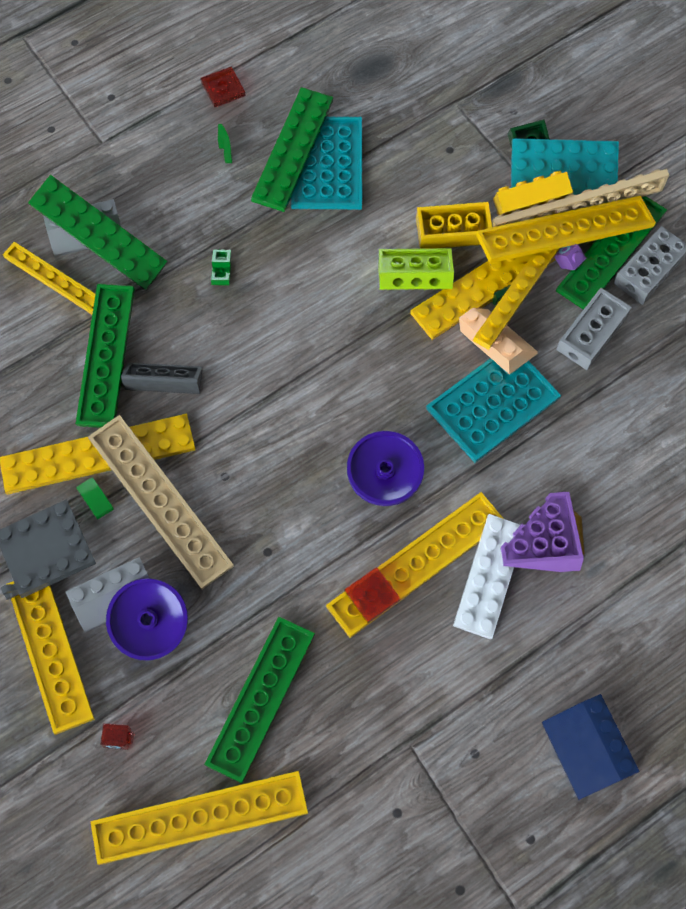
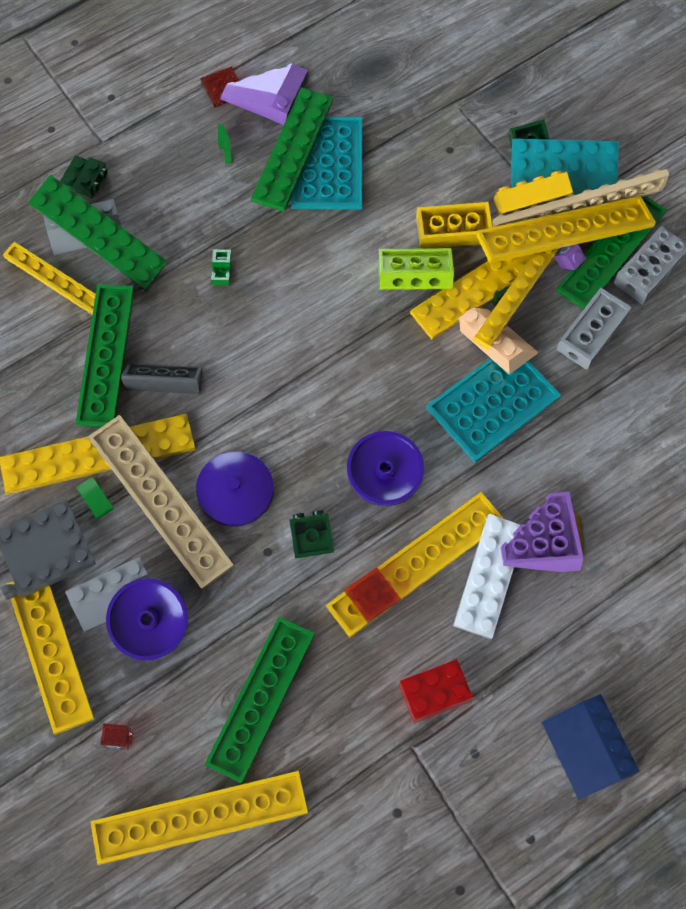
none -> dark green plate [60,155,108,198]
none -> dark purple dish [196,452,274,527]
none -> medium lavender slope [221,64,308,125]
none -> dark green plate [289,510,334,559]
none -> red brick [399,659,473,724]

